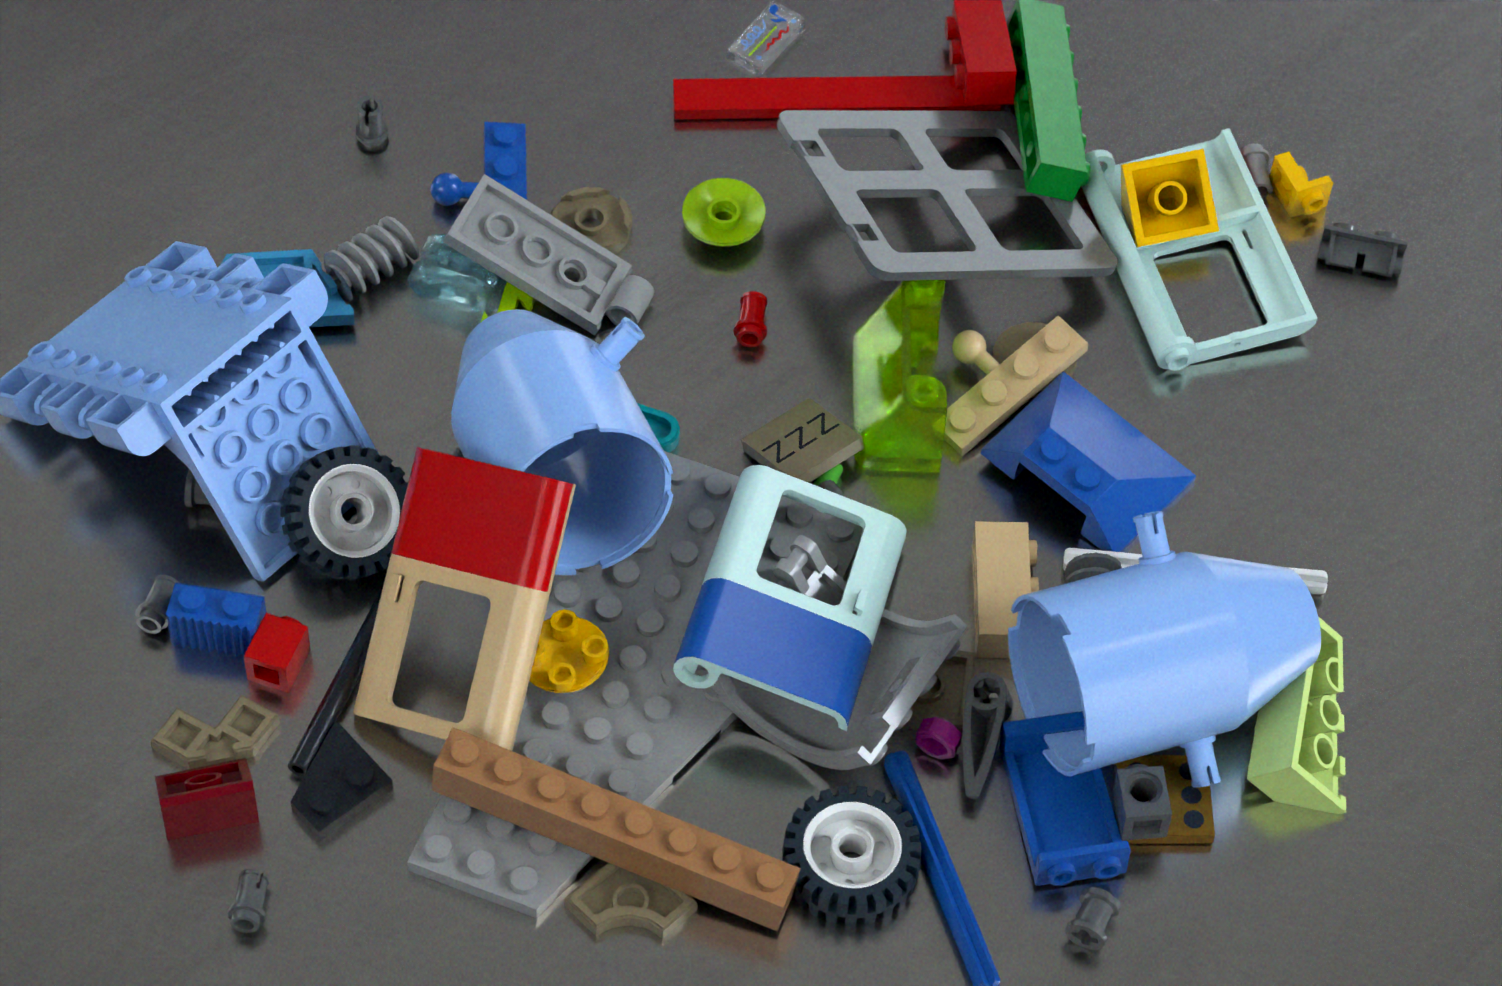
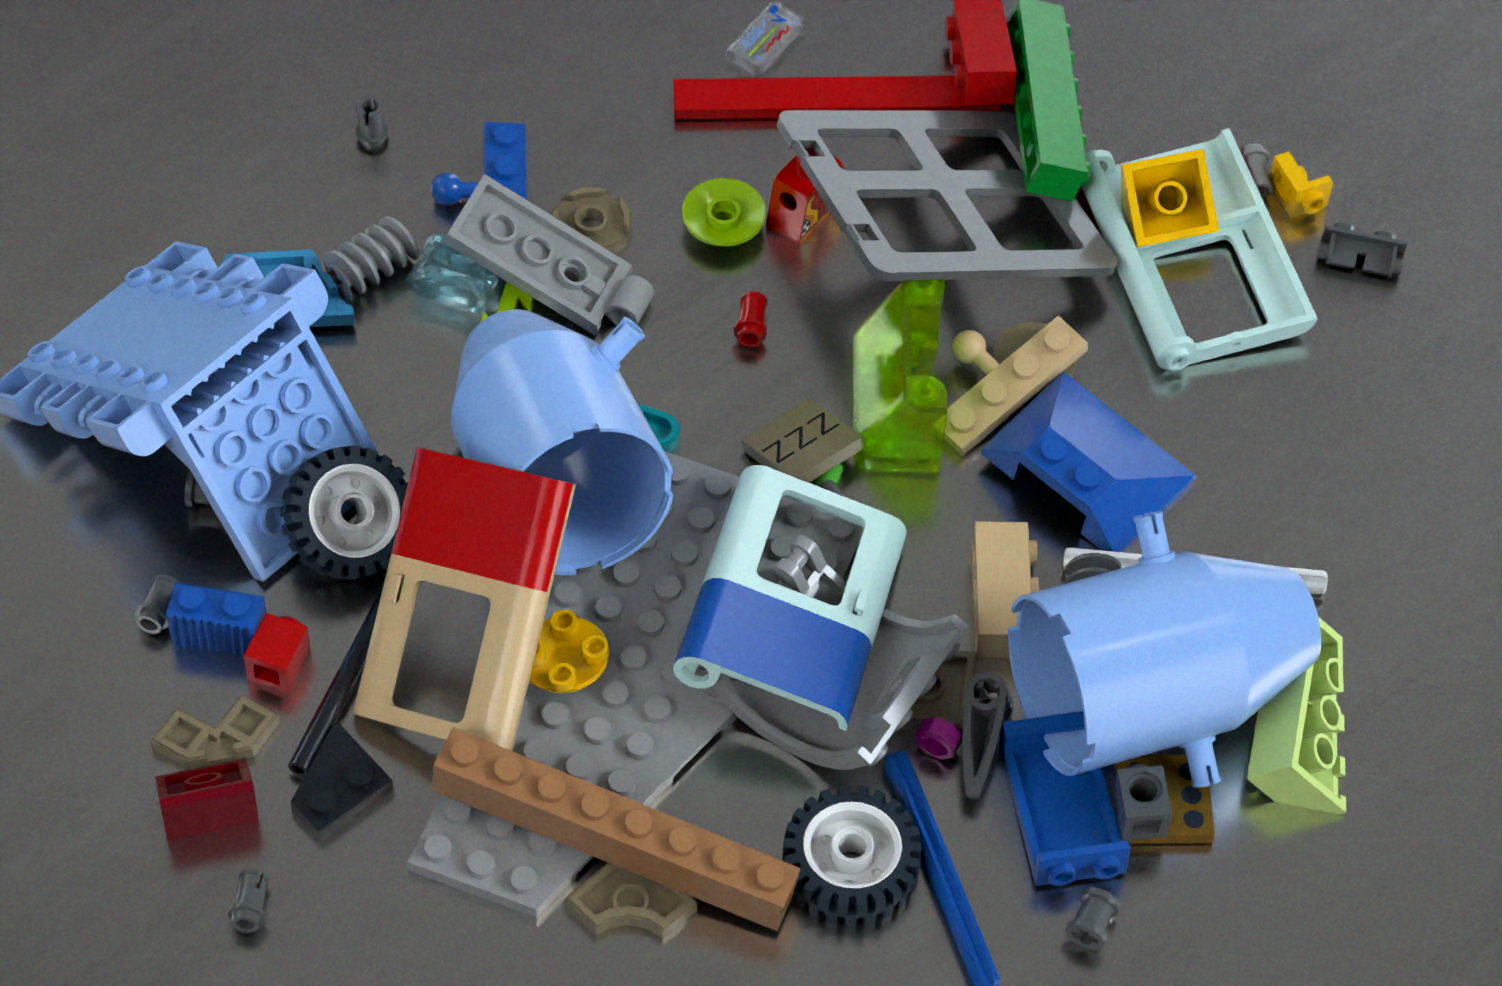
none -> red torso [766,149,844,246]

